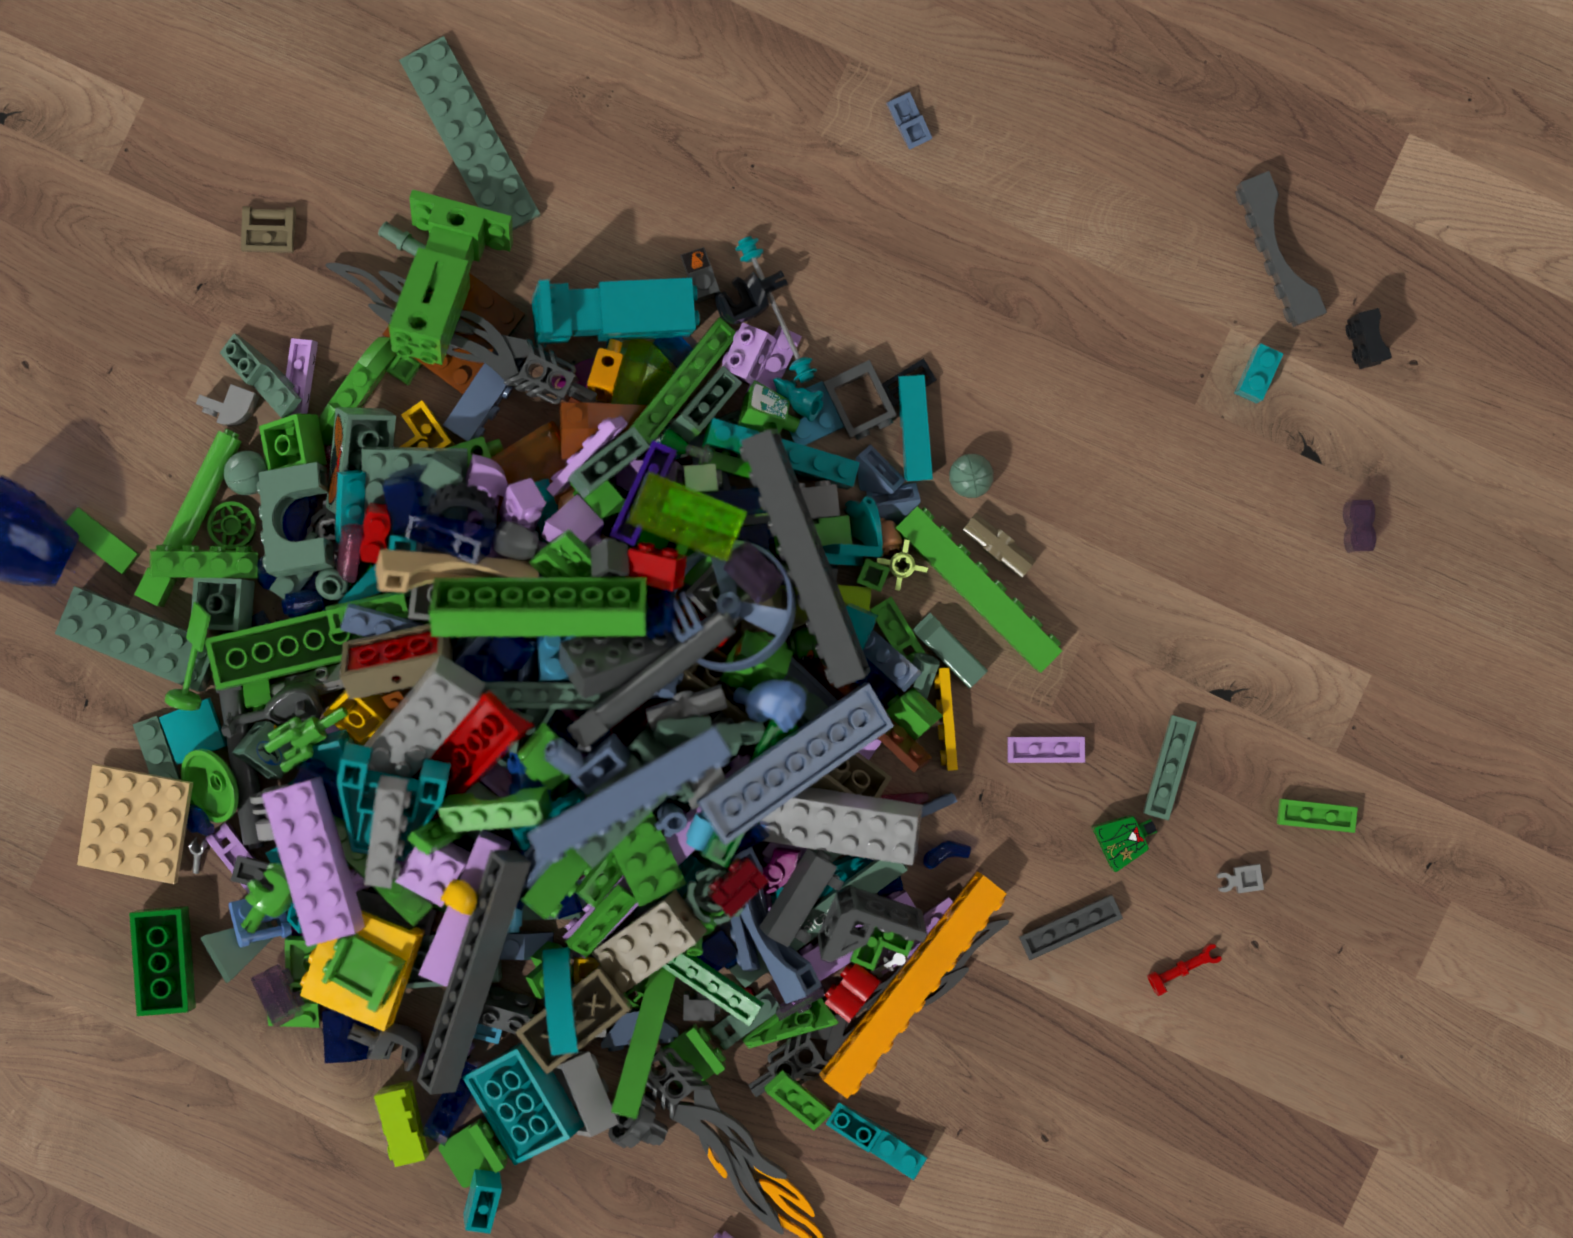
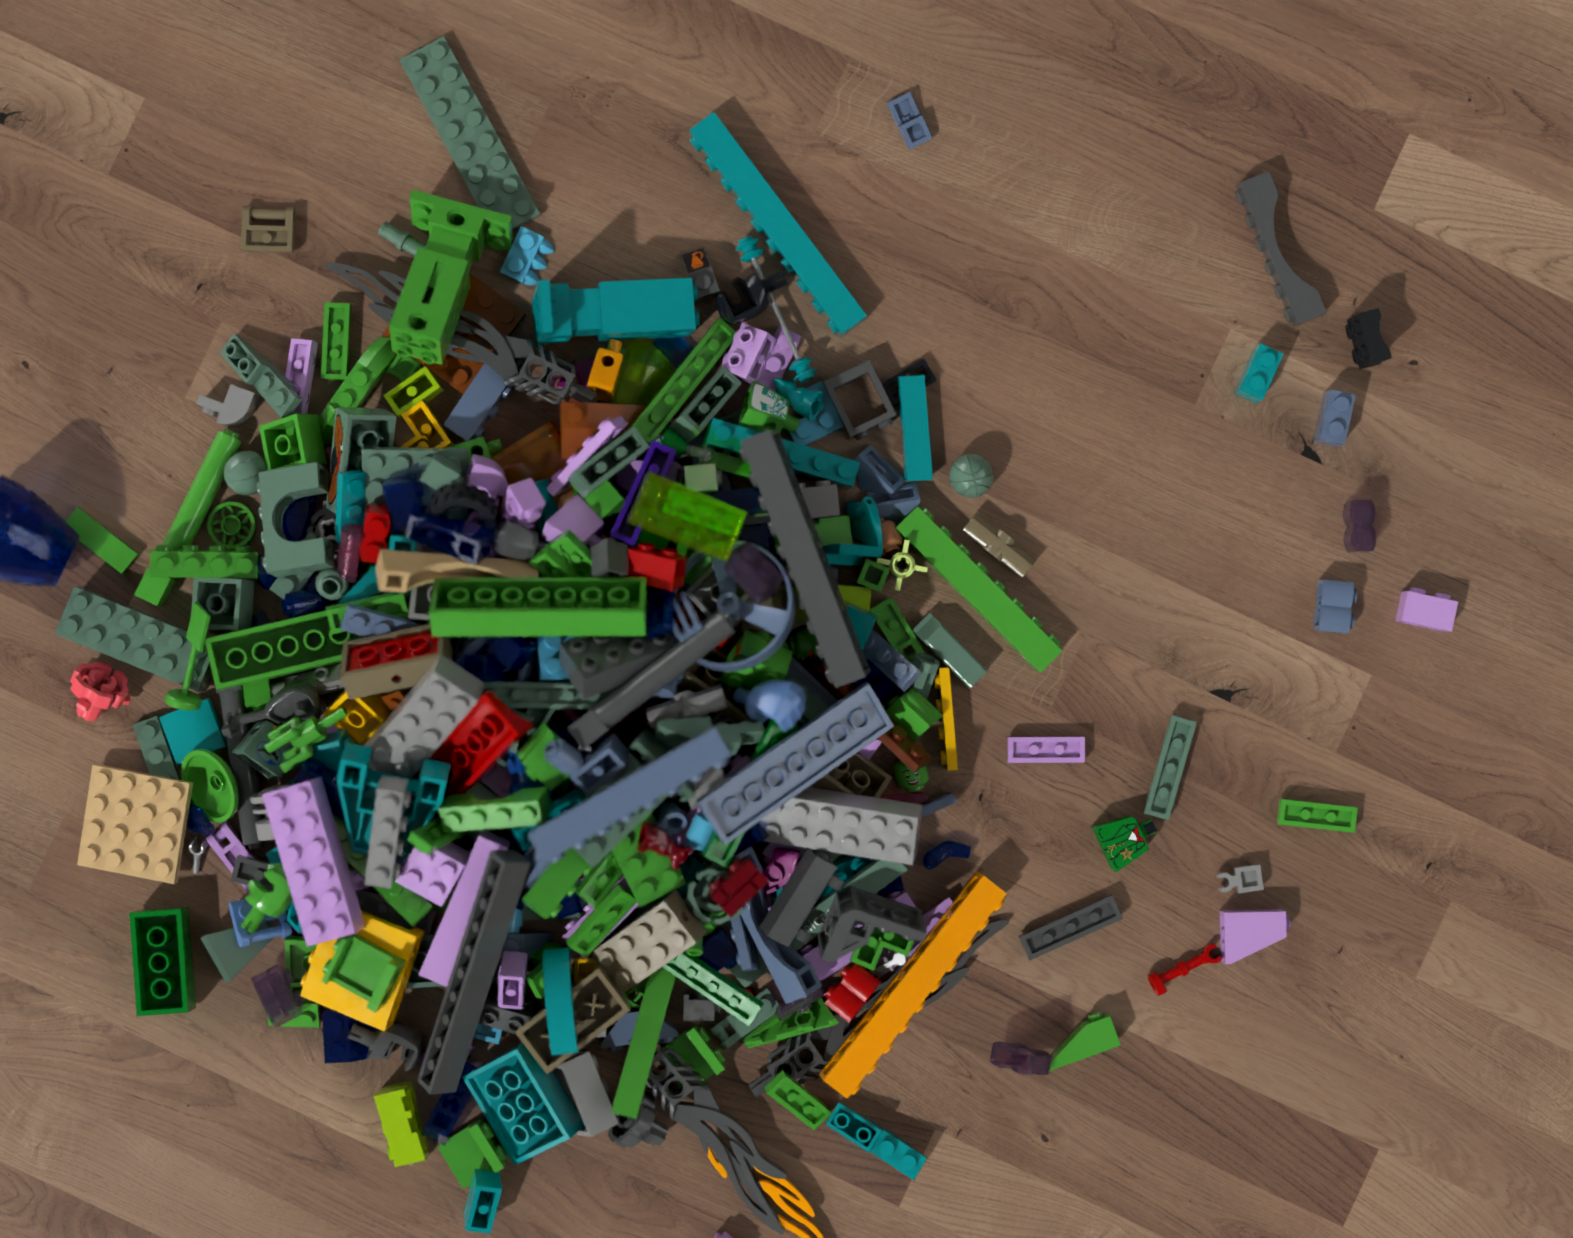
yellow piece [440,879,477,915] -> none
none -> coral piece [70,662,130,721]
none -> bright green plate [321,302,352,381]
none -> lime brick [383,366,445,419]
none -> lavender brick [498,951,528,1009]
none -> medium azure plate [500,226,555,285]
none -> dark red animal [637,821,694,870]
none -> teal brick [689,112,867,337]
none -> bright green head [893,760,929,792]
none -> brick [990,1042,1052,1076]
none -> bright green slope [1044,1011,1121,1072]
none -> lavender slope [1220,909,1290,964]
none -> sand blue brick [1313,389,1356,448]
none -> sand blue brick [1314,580,1357,634]
none -> lavender brick [1395,587,1458,632]

